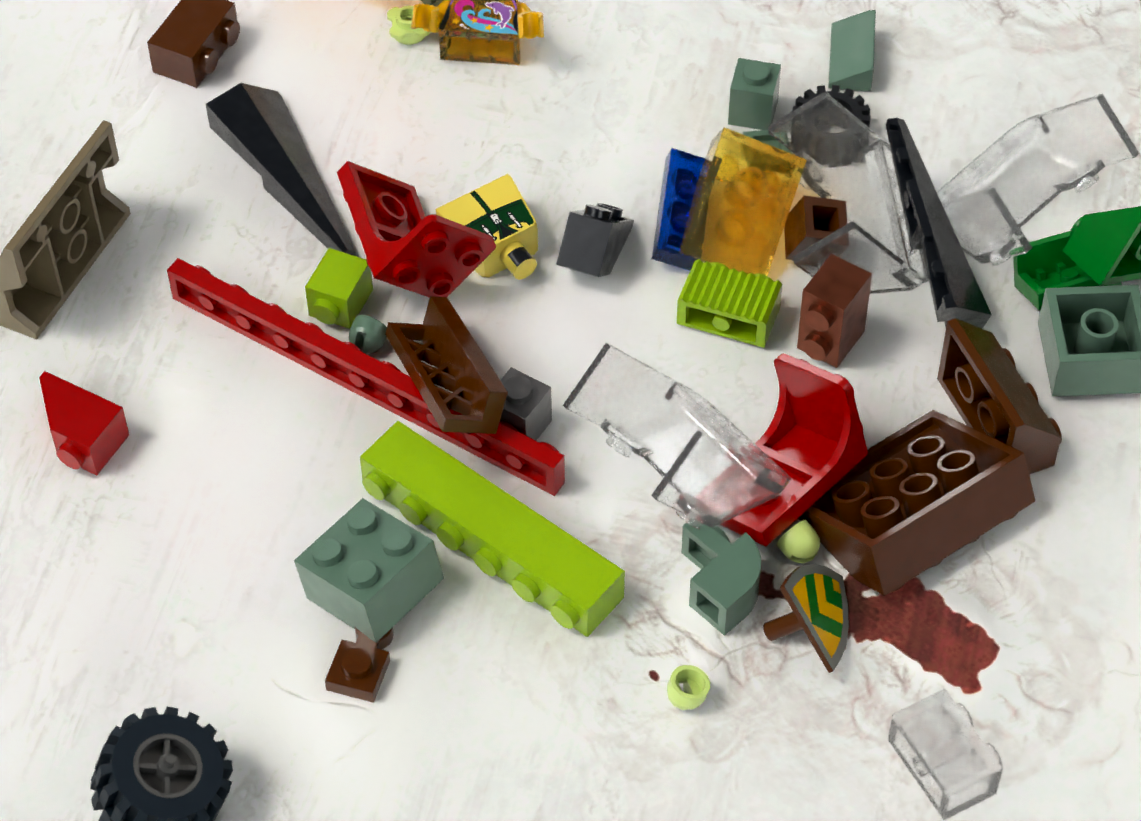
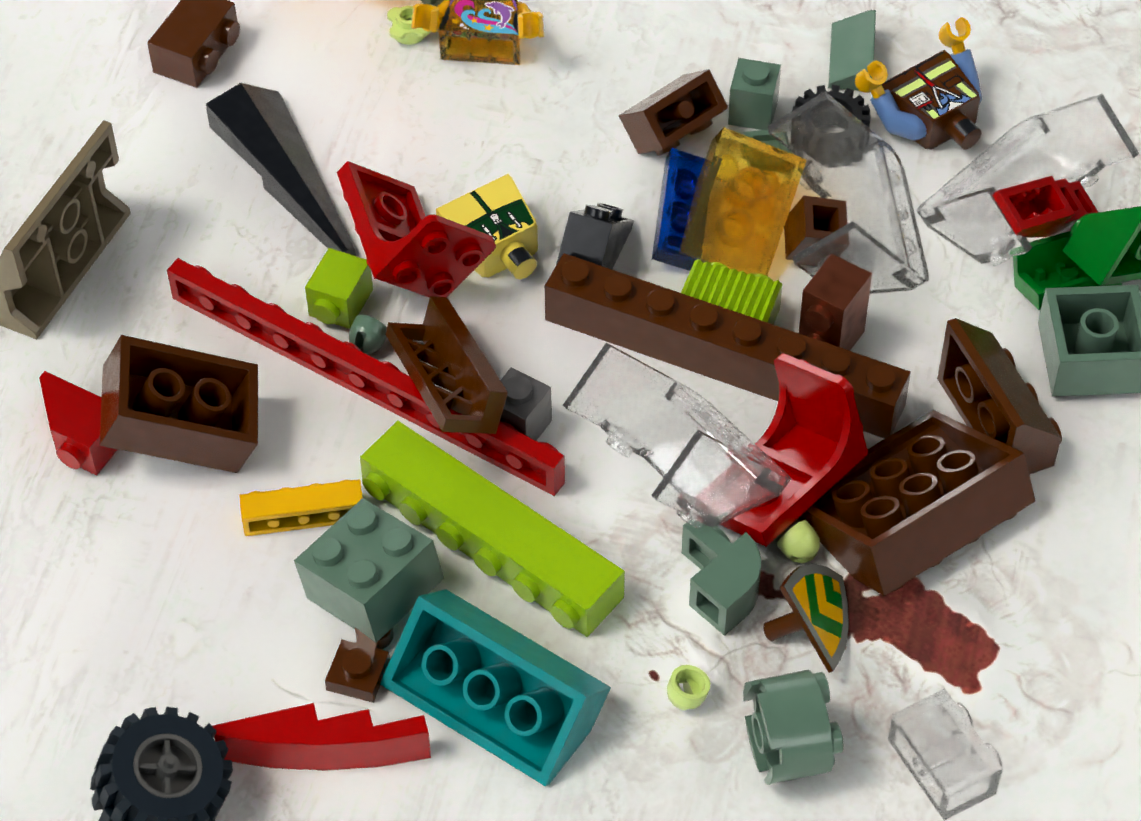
black wedge [885,118,992,329] -> none
none -> reddish brown brick [100,335,258,473]
none -> red slope [212,703,431,771]
none -> yellow piece [239,479,363,536]
none -> teal slope [380,589,611,786]
none -> reddish brown brick [544,253,911,439]
none -> reddish brown brick [618,69,729,156]
none -> sand green brick [743,670,843,785]
none -> torso [855,17,982,150]
none -> red slope [992,175,1098,238]

